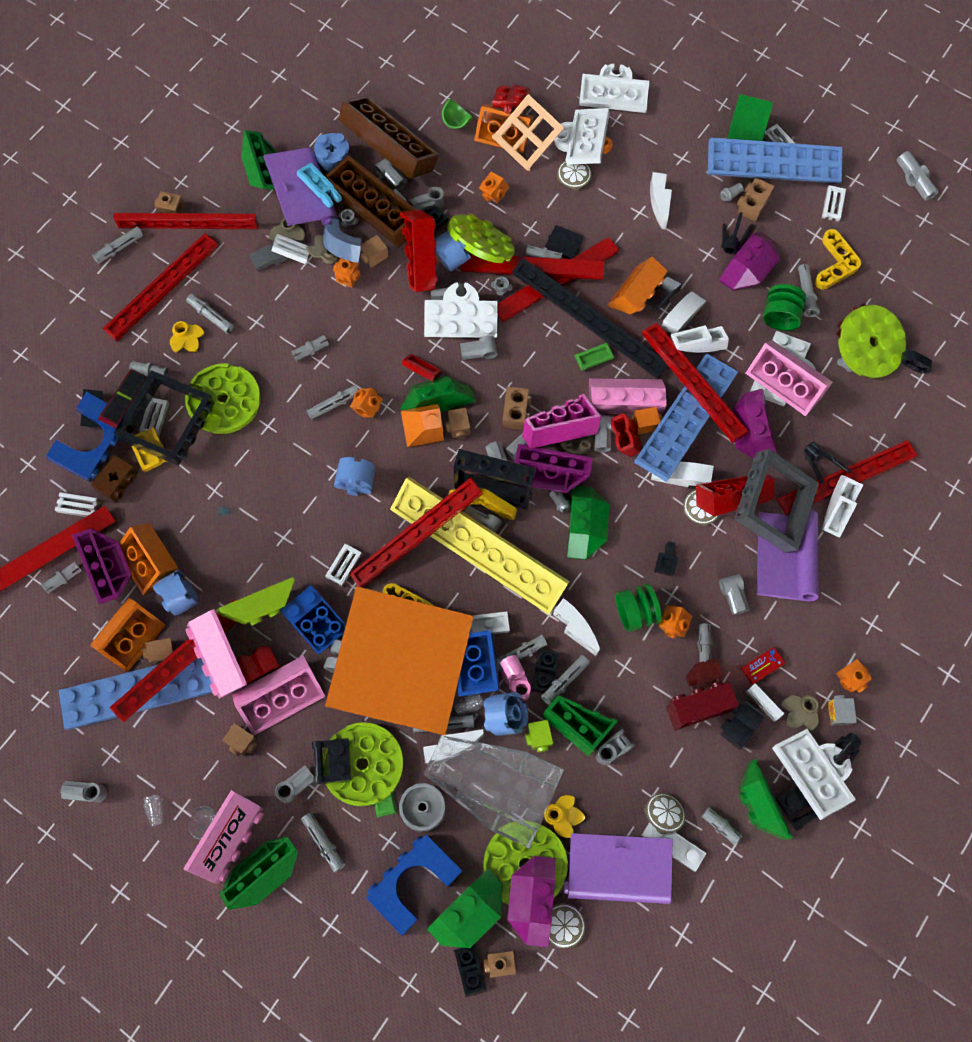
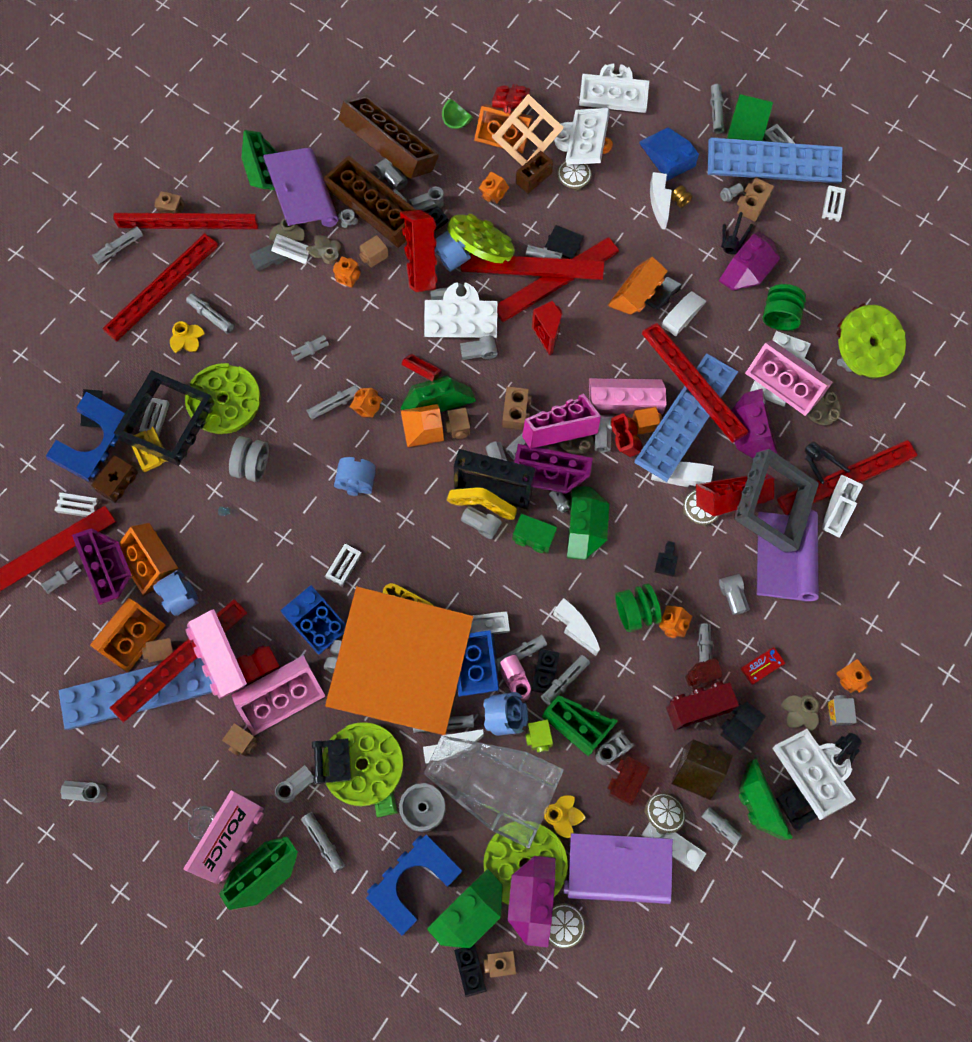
black tile [98,369,147,429] -> none
light grey pin [129,361,169,377] -> none
clear cone [142,794,163,827] -> none
lime wedge [216,577,295,626] -> none
medium azure hinge [297,163,342,208] -> none
medium blue brick [314,133,351,174] -> none
sand blue arch [323,218,361,263] -> none
red tile [350,478,484,588] -> none
light yellow plate [390,477,570,614] -> none
clear cone [454,694,484,716] -> none
light grey plate [491,276,512,296] -> none
black plate [512,258,667,379] -> none
bright green tile [574,343,615,371] -> none
white slope [671,325,729,353] -> none
white tile [745,684,784,722] -> none
light grey pin [798,264,820,317] -> none
yellow beam [815,229,861,290] -> none
light grey piece [896,151,939,201] -> none
black beam [901,350,932,374] -> none
none -> light grey wheel [229,436,269,482]
none -> green brick [512,514,557,553]
none -> reddish brown brick [516,151,553,194]
none -> red slope [532,300,563,356]
none -> clear red brick [607,756,650,806]
none -> blue slope [639,127,699,181]
none -> pearl gold wheel [671,185,693,208]
none -> dark brown slope [671,739,733,800]
none -> light grey pin [710,84,724,134]
none -> dark tan dish [807,391,841,425]

